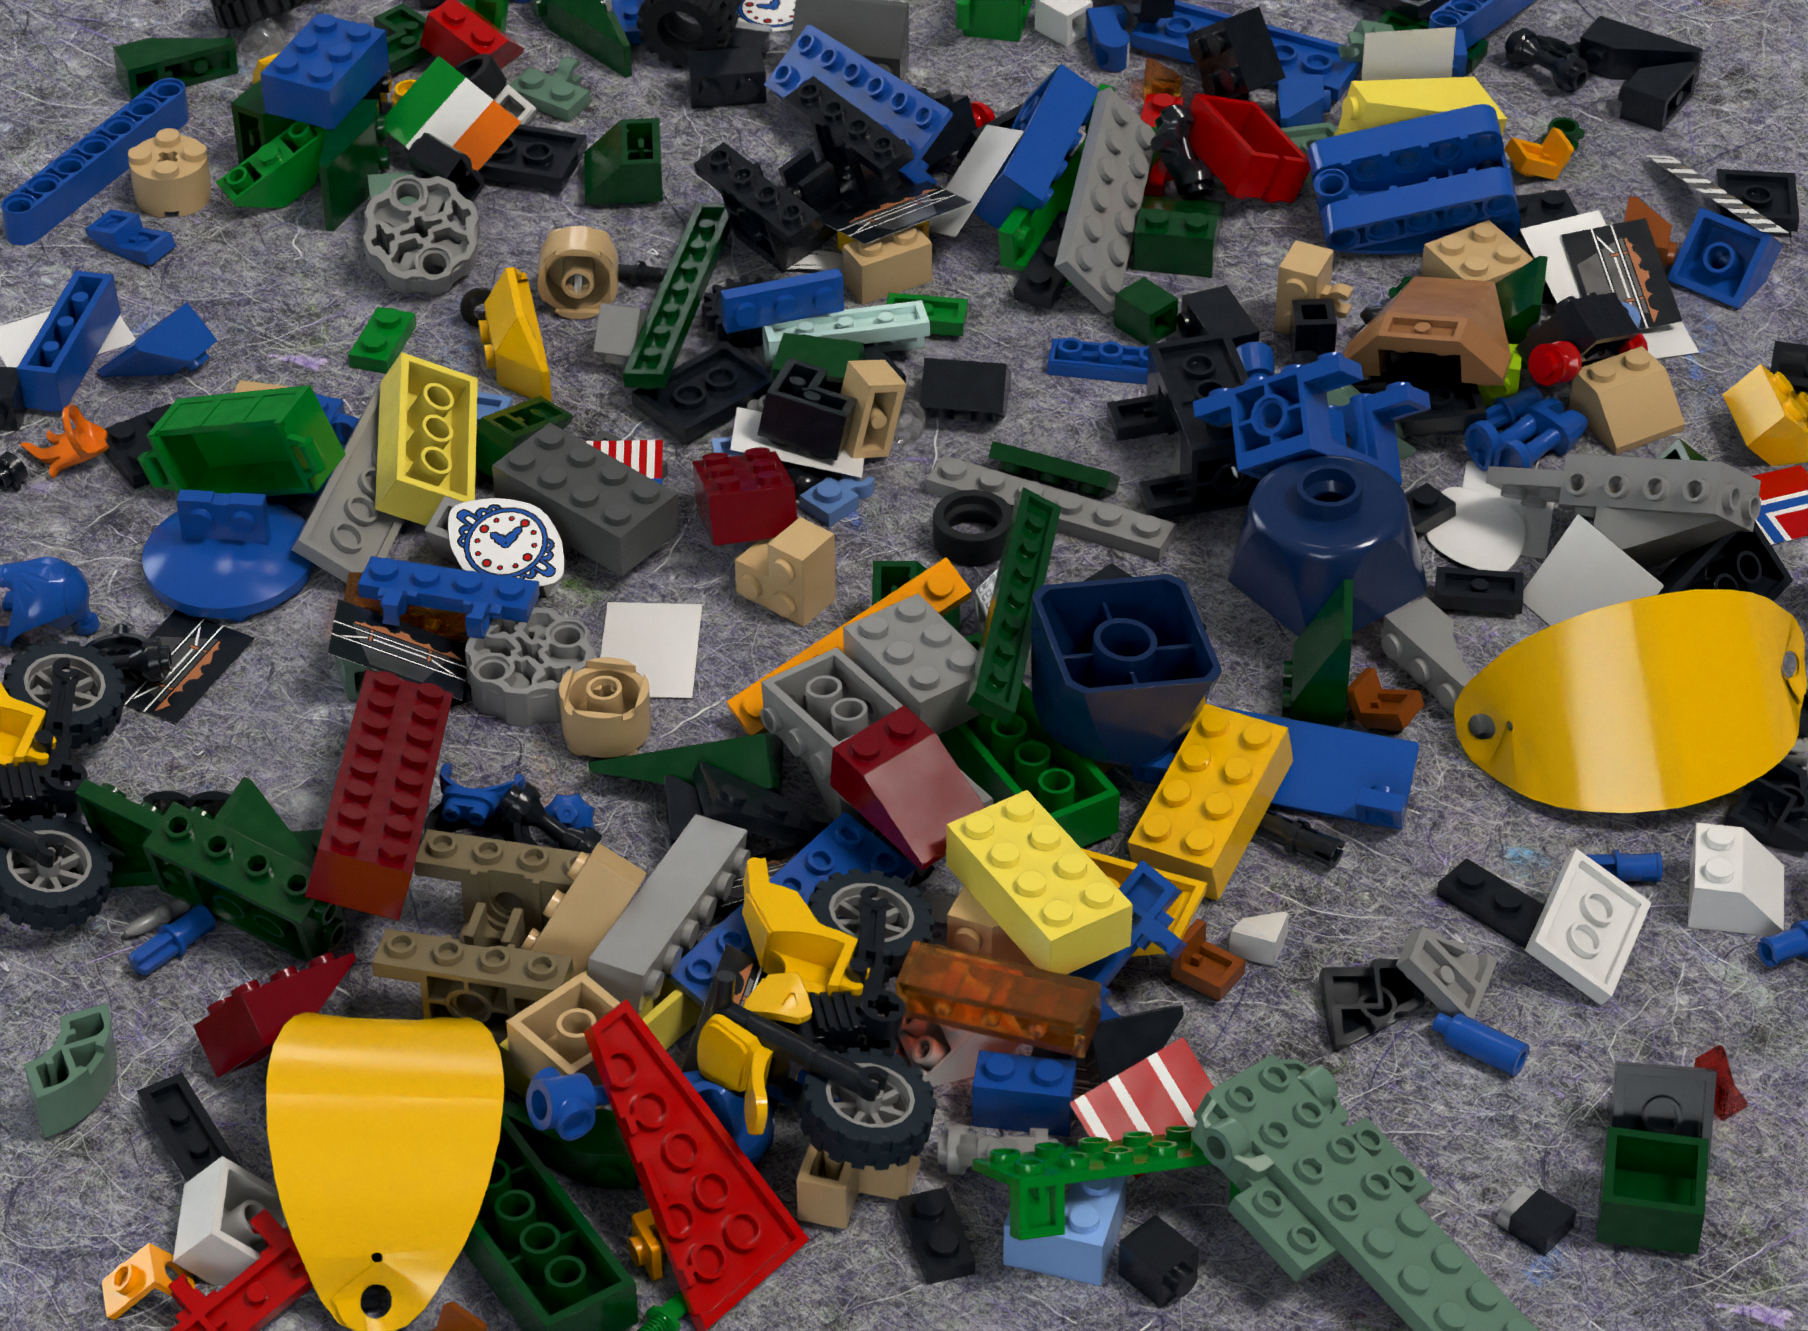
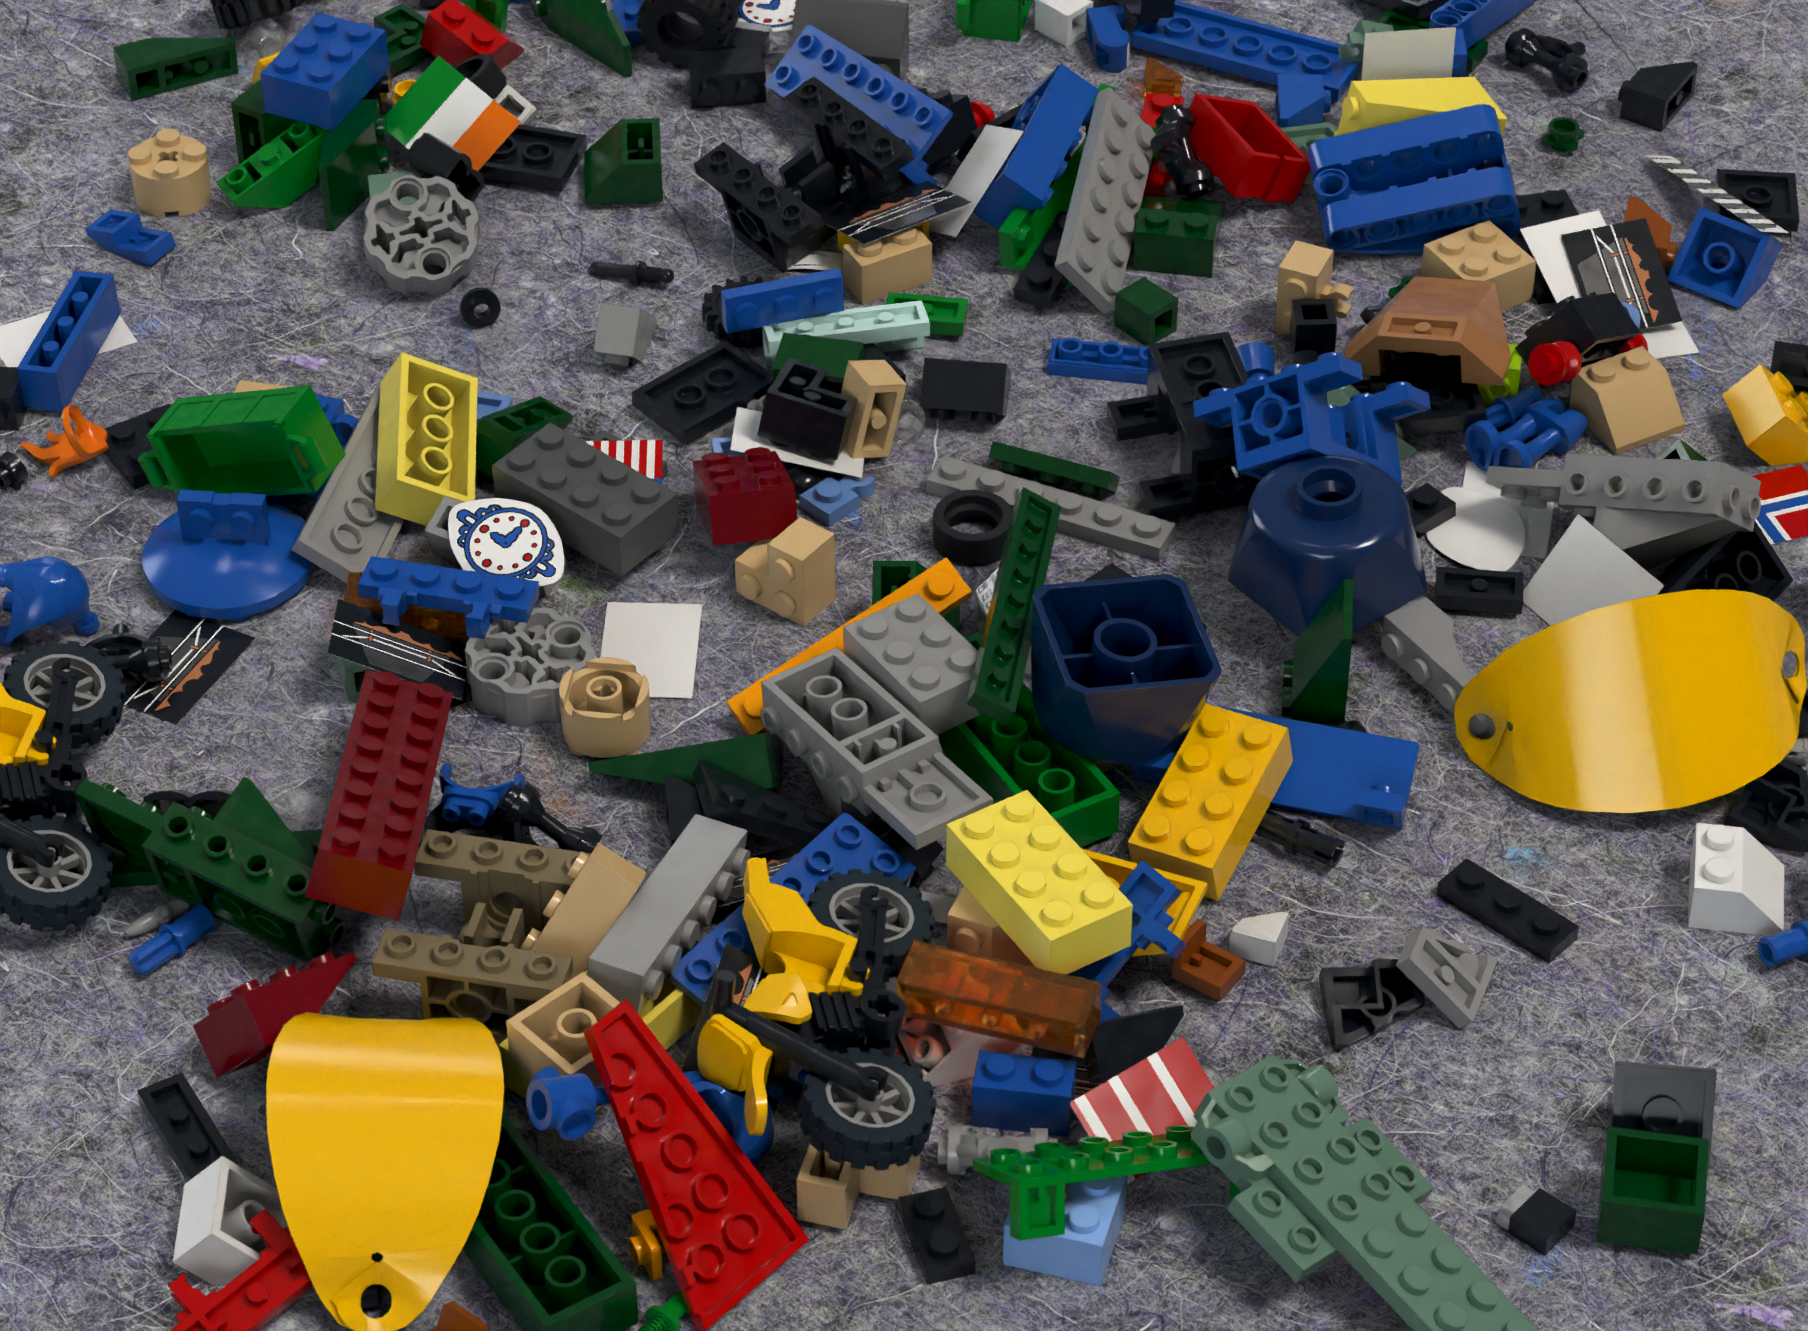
blue beam [1,78,189,245] -> none
sand green brick [24,1003,118,1138] -> none
blue slope [97,302,218,377] -> none
light orange bracket [102,1243,195,1320] -> none
green plate [348,307,417,374] -> none
yellow wedge [478,267,552,402] -> none
dark green slope [503,1102,638,1190] -> none
sand green plate [509,56,591,122] -> none
tan brick [537,226,619,319] -> none
blue piece [541,793,595,847] -> none
dark green plate [622,203,732,390] -> none
dark red slope [830,705,985,870] -> none
black brick [1118,1214,1199,1308] -> none
black brick [1177,285,1260,348] -> none
black brick [1186,6,1286,99] -> none
dark orange bracket [1347,668,1424,731] -> none
blue cylinder [1432,1012,1530,1077] -> none
dark green slope [1495,256,1548,369] -> none
light orange bracket [1504,128,1574,180] -> none
white plate [1525,848,1652,1006] -> none
black slope [1579,16,1703,83] -> none
blue axle [1586,849,1663,882] -> none
clear red slope [1694,1045,1748,1121] -> none

